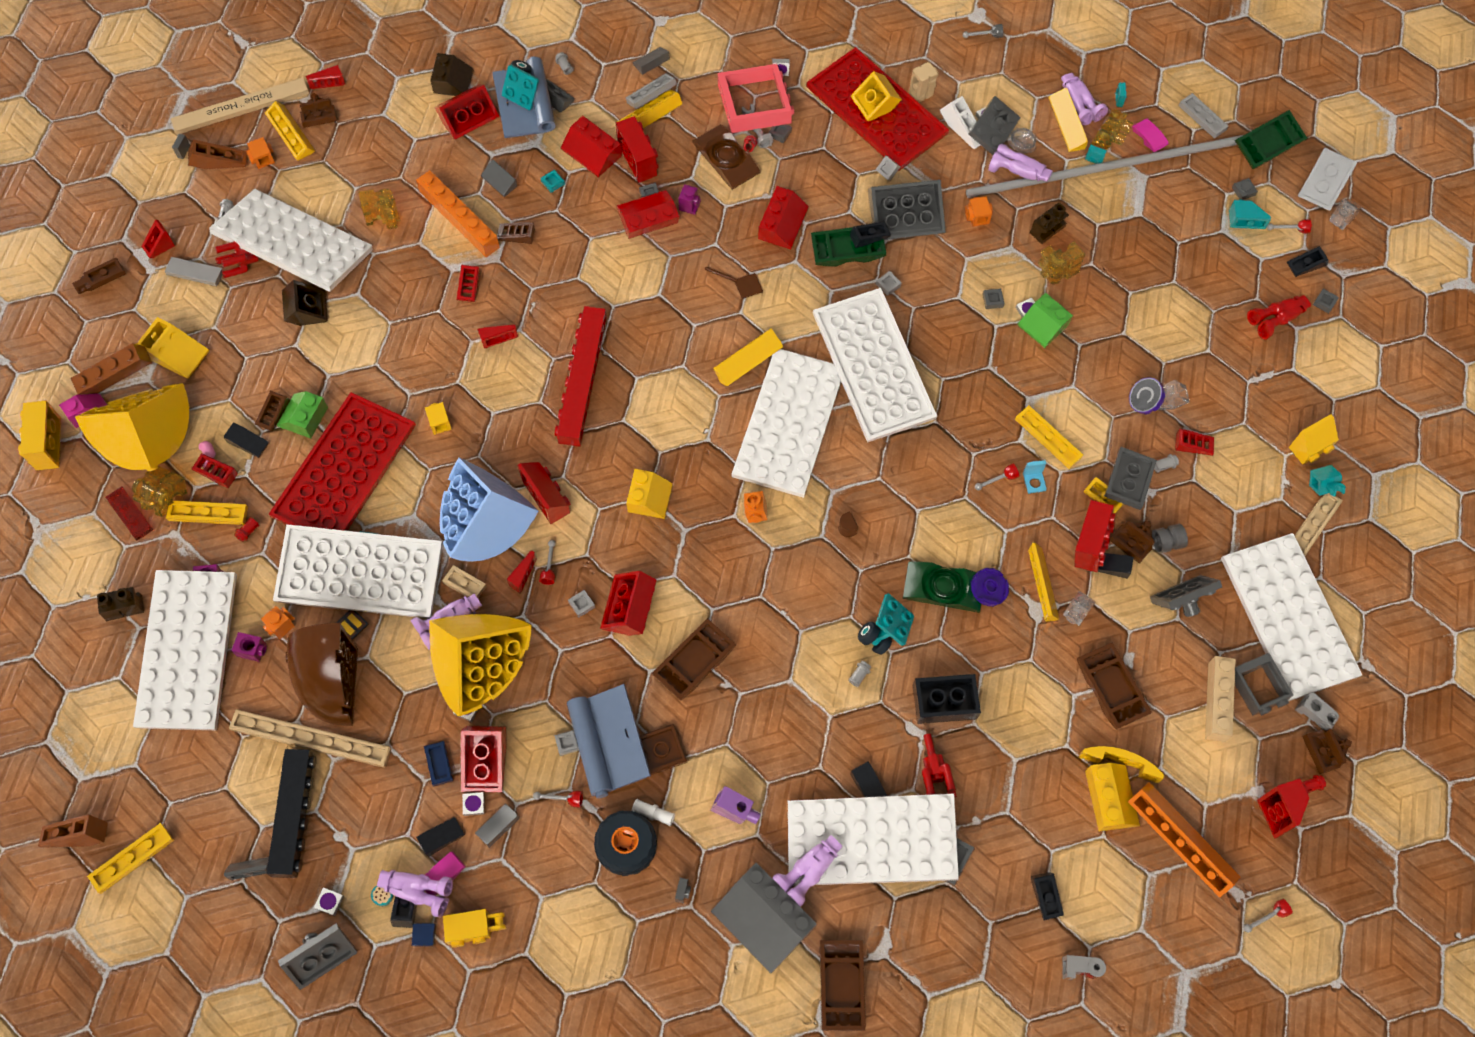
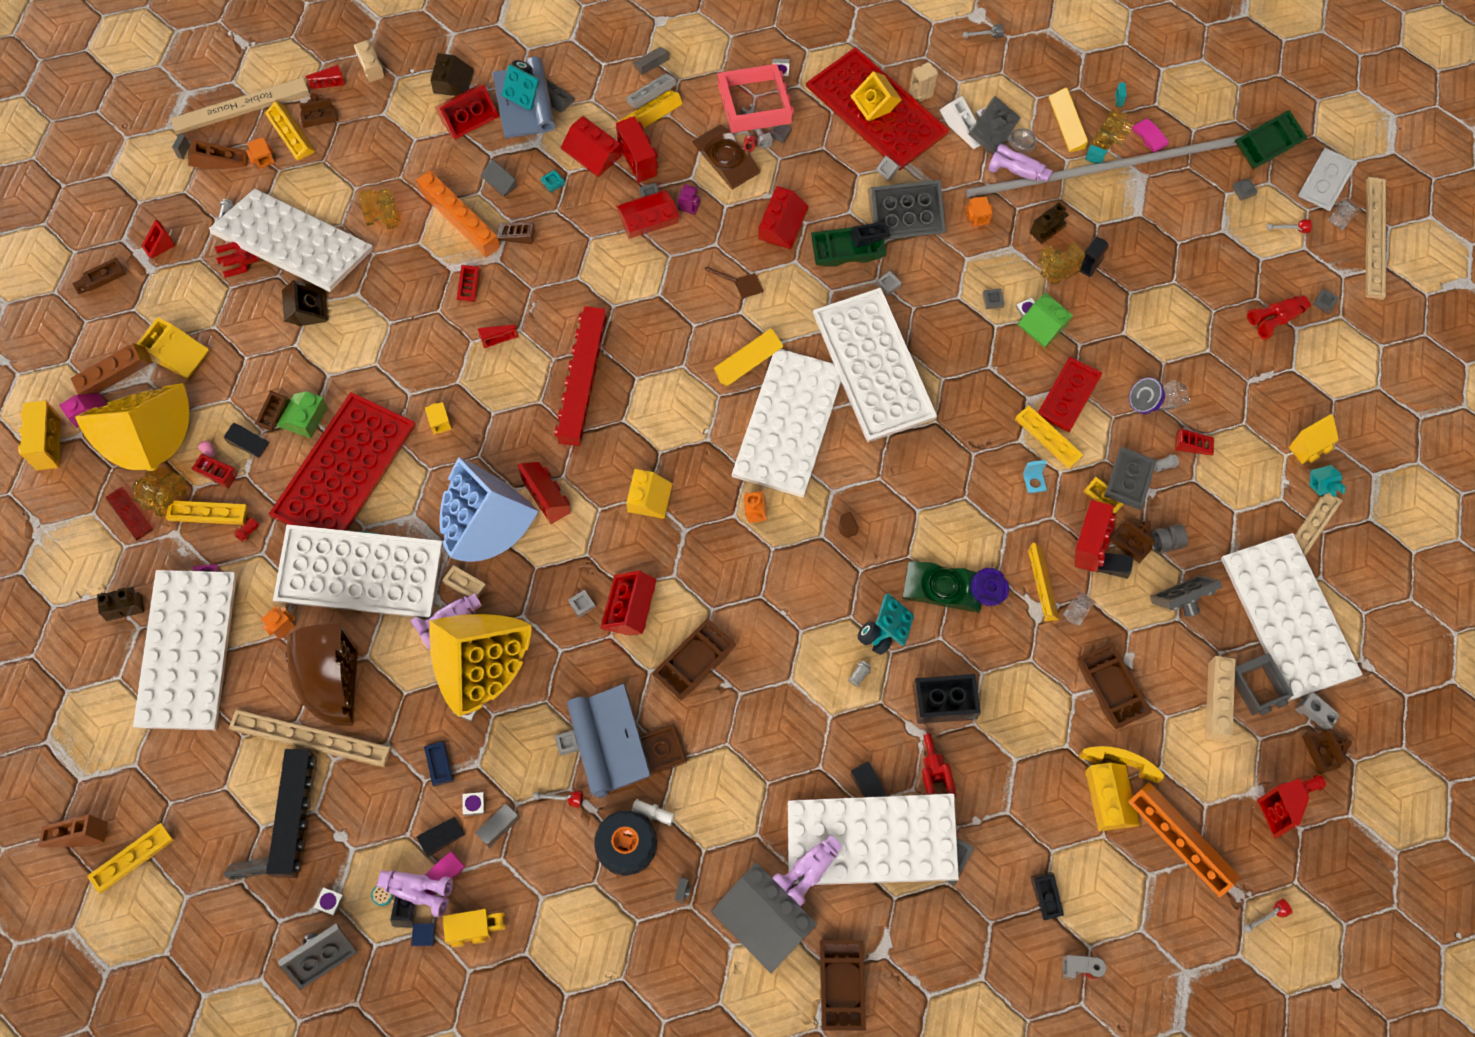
light grey tile [164,257,223,286] -> none
magenta brick [231,632,267,662] -> none
piece [336,610,369,640] -> none
red slope [461,726,506,792] -> none
red slope [507,550,537,594] -> none
red hinge [539,540,556,585] -> none
light grey pin [555,52,573,75] -> none
medium lavender torso [710,786,761,824] -> none
hinge [975,463,1020,491] -> none
lavender piece [1061,73,1109,125] -> none
light grey plate [1179,93,1228,139] -> none
teal slope [1229,200,1271,229] -> none
black slope [1287,246,1329,277] -> none
none -> tan brick [354,40,384,82]
none -> red plate [1038,357,1102,433]
none -> black brick [1078,237,1109,277]
none -> tan tile [1365,177,1386,300]

